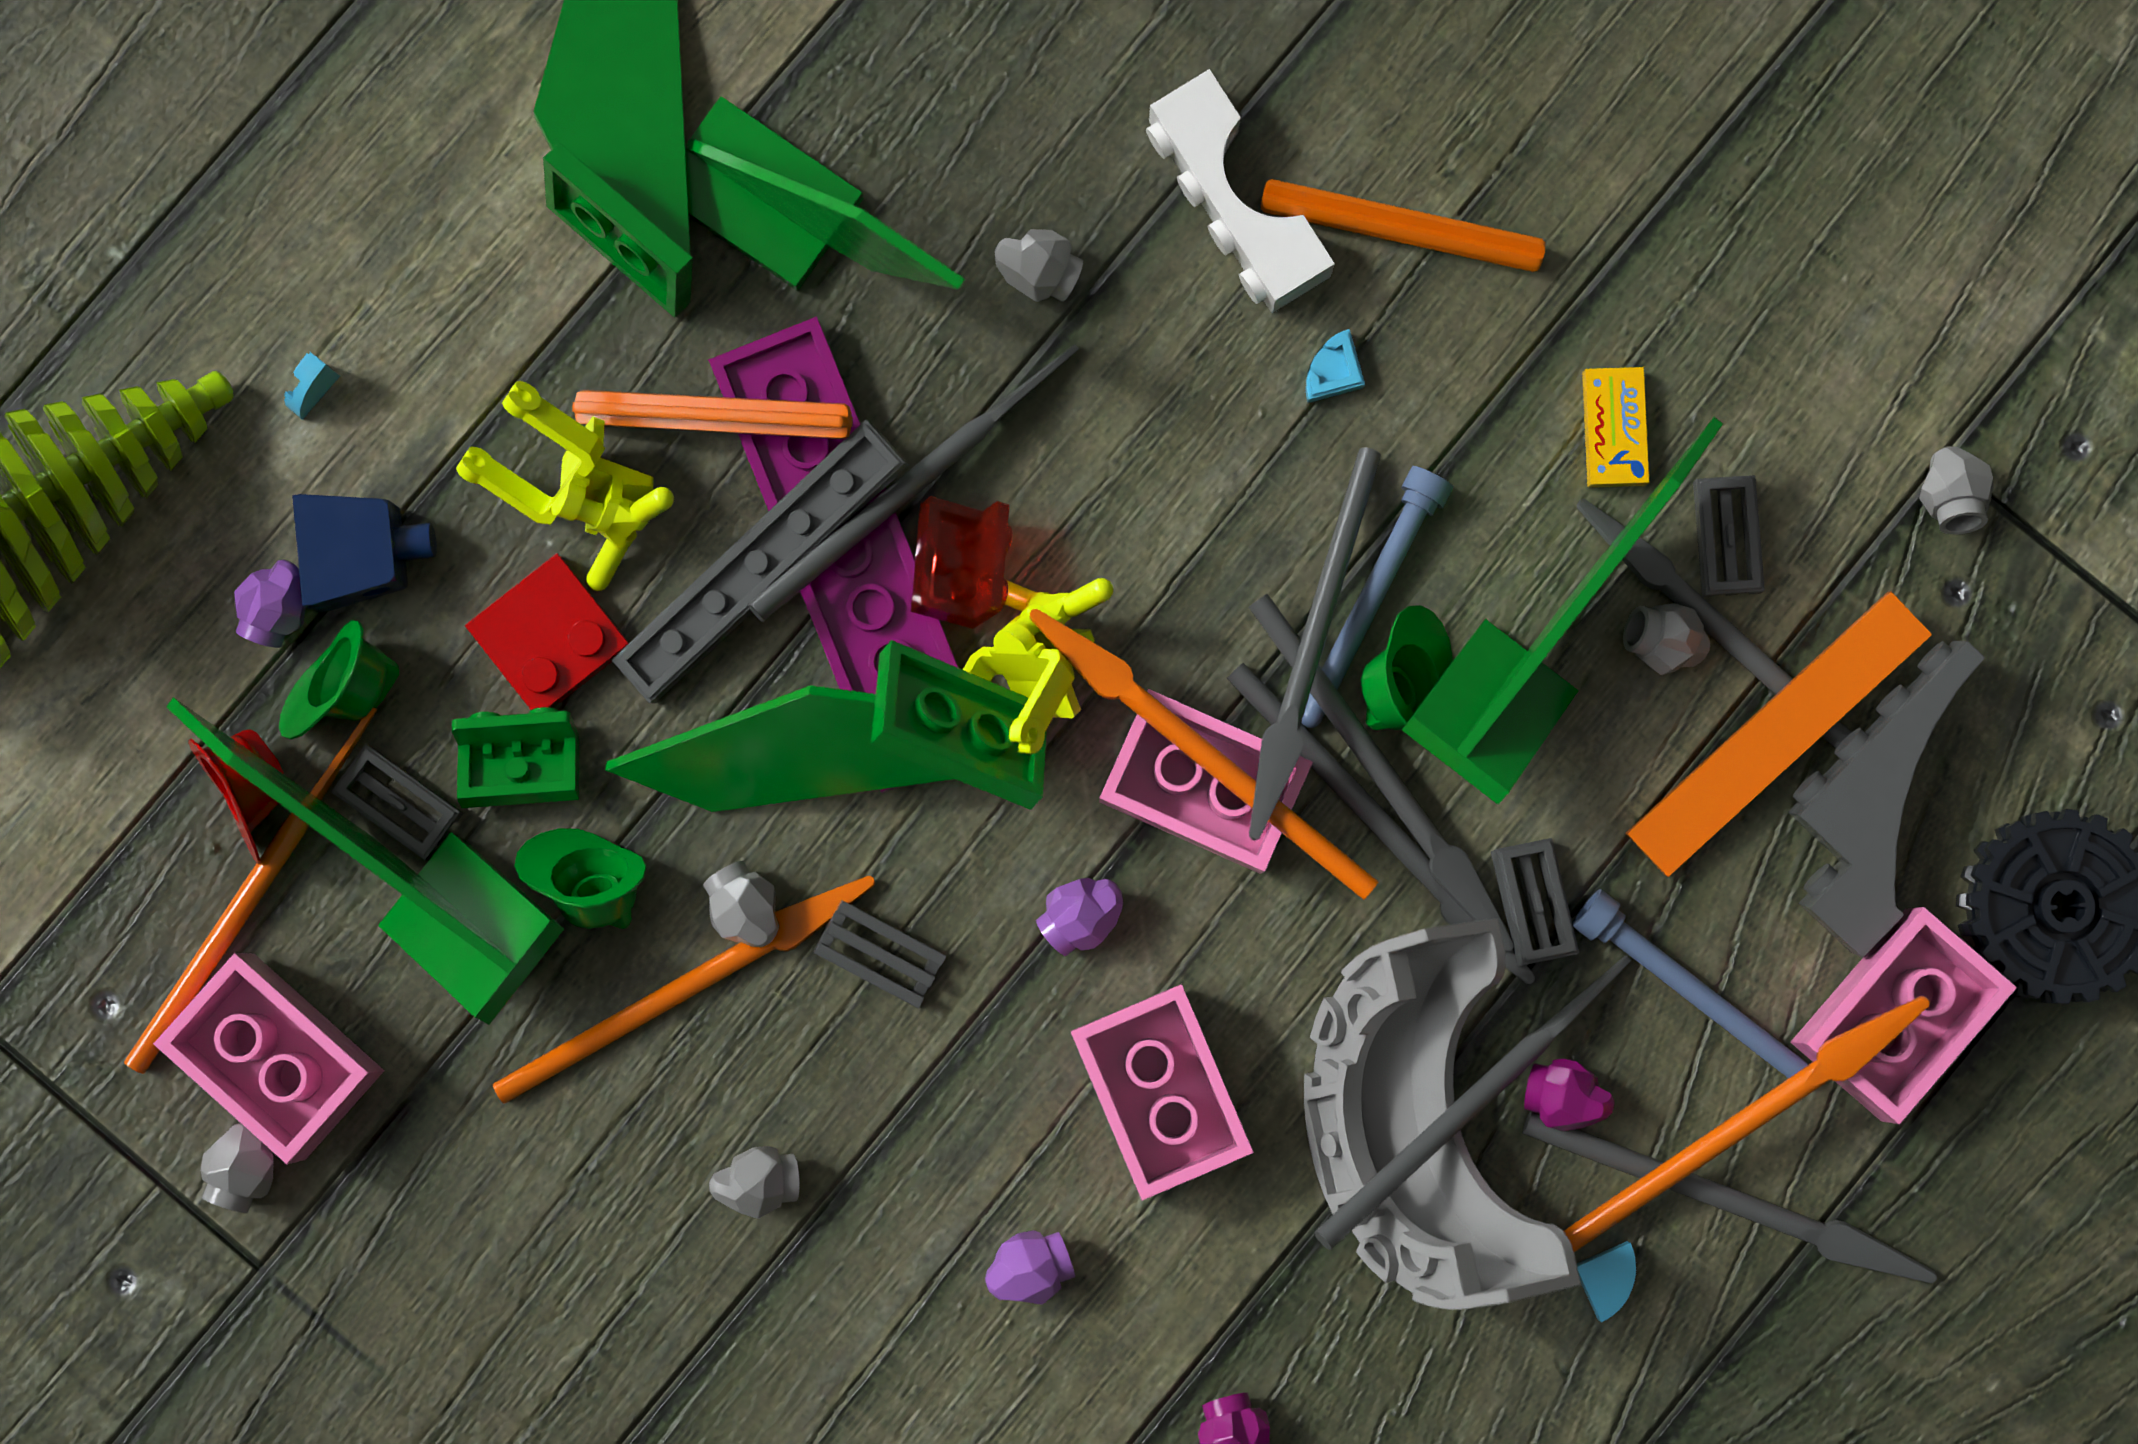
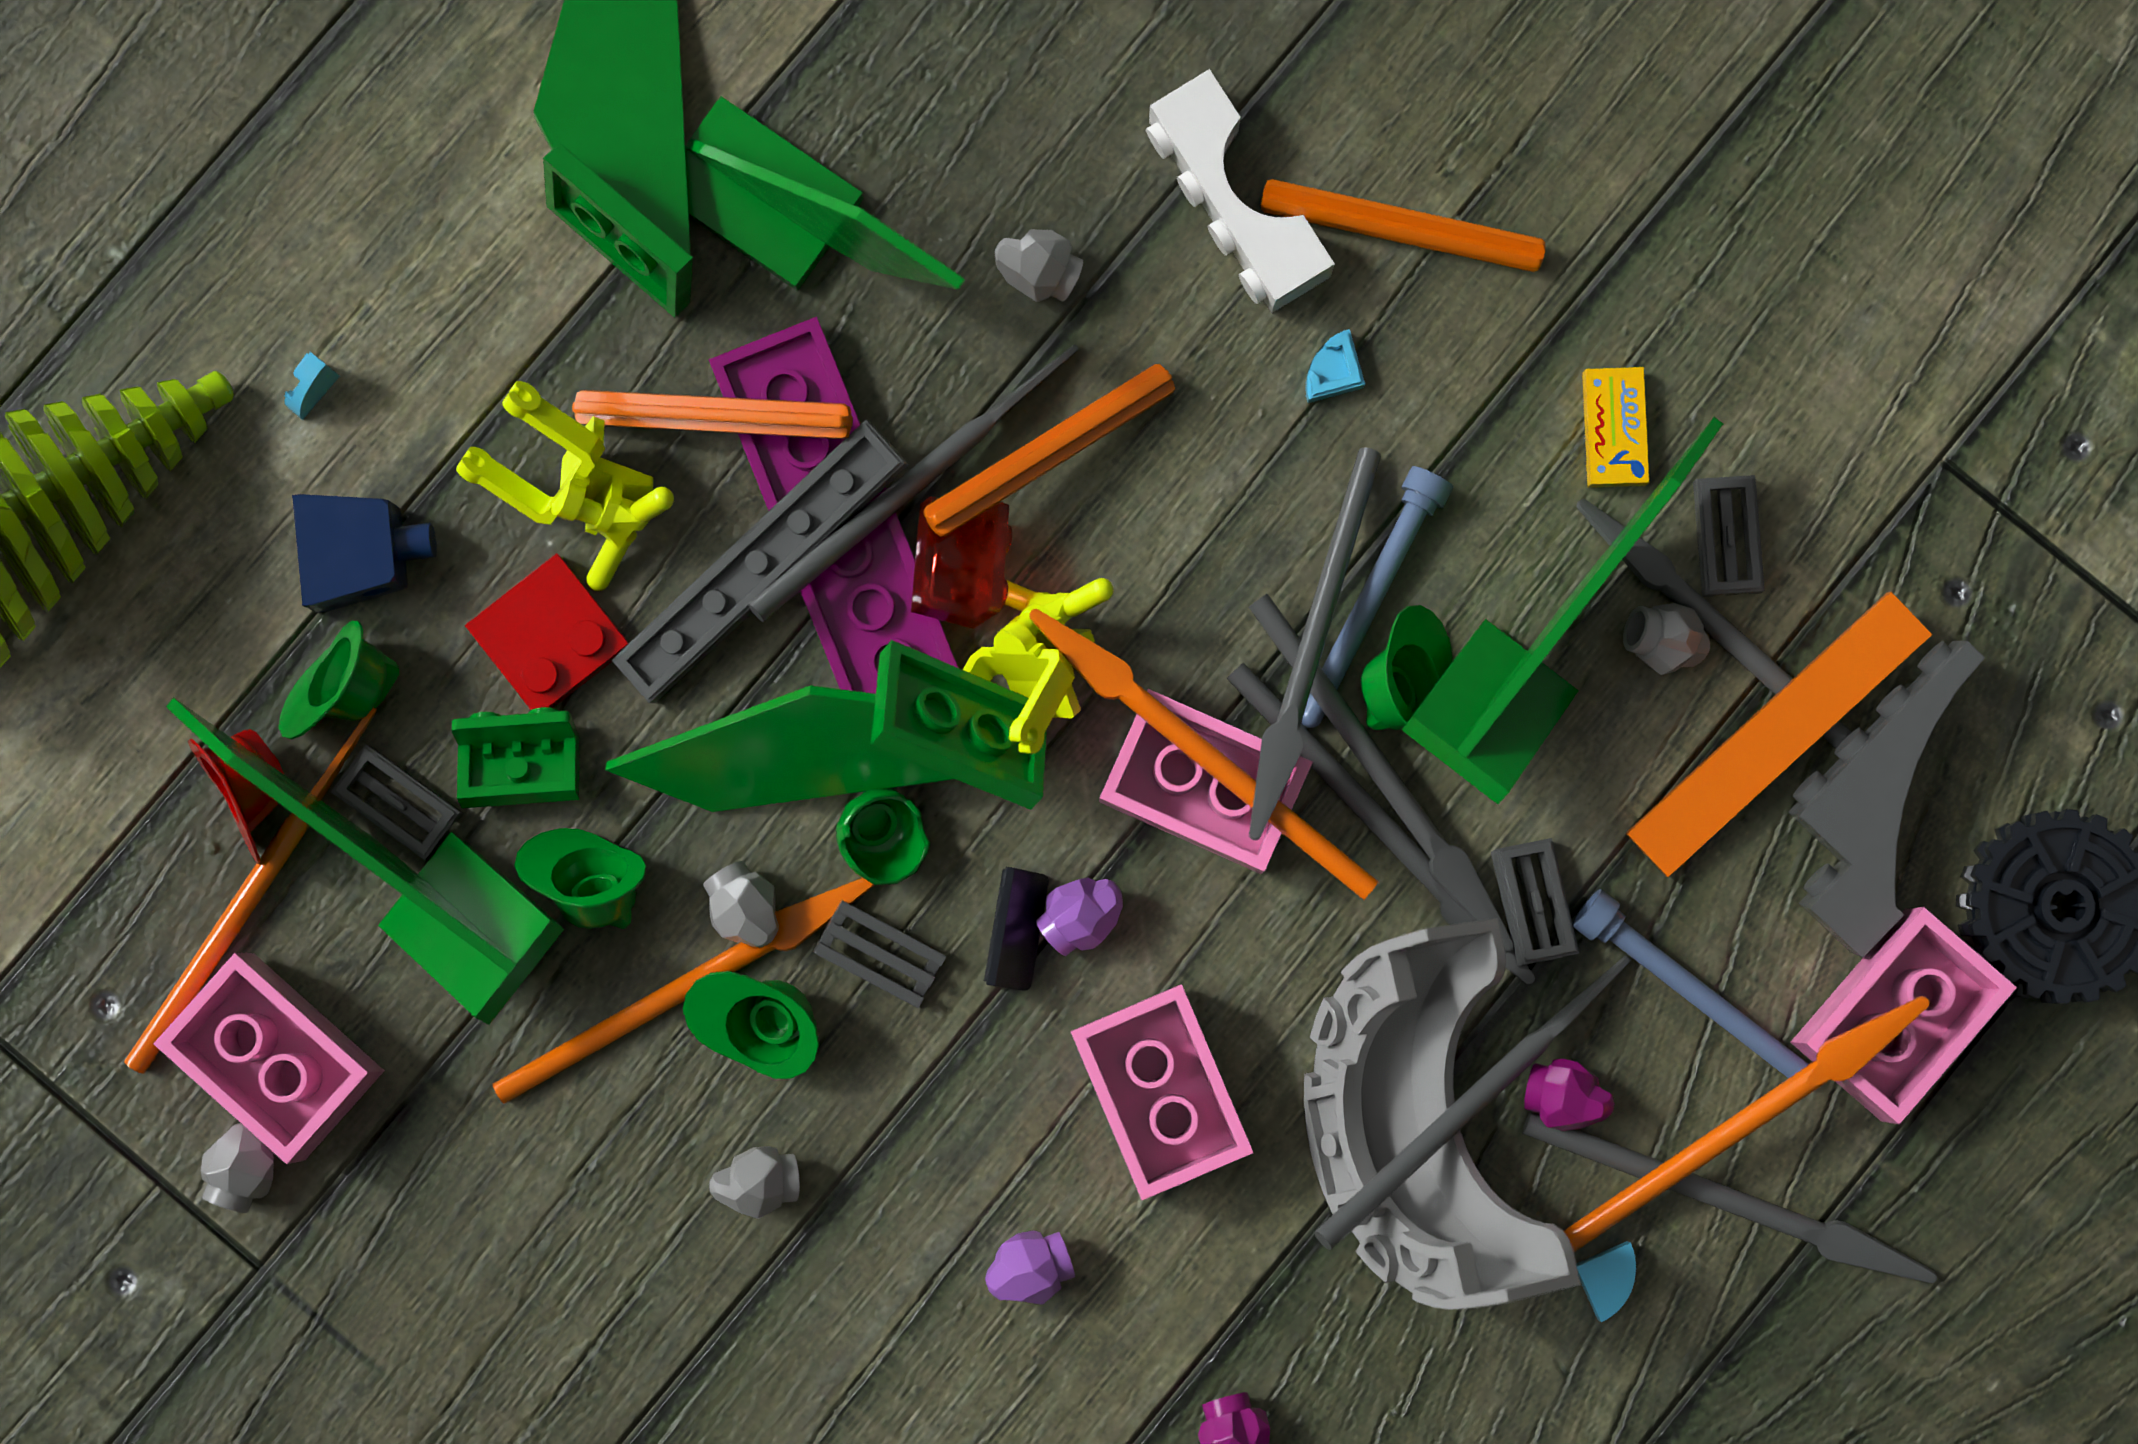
medium lavender rock [234,560,306,648] -> none
light grey rock [1919,446,1994,535] -> none
none -> green piece [683,971,819,1079]
none -> green hair [836,788,930,885]
none -> orange axle [924,364,1175,537]
none -> black slope [984,867,1049,991]

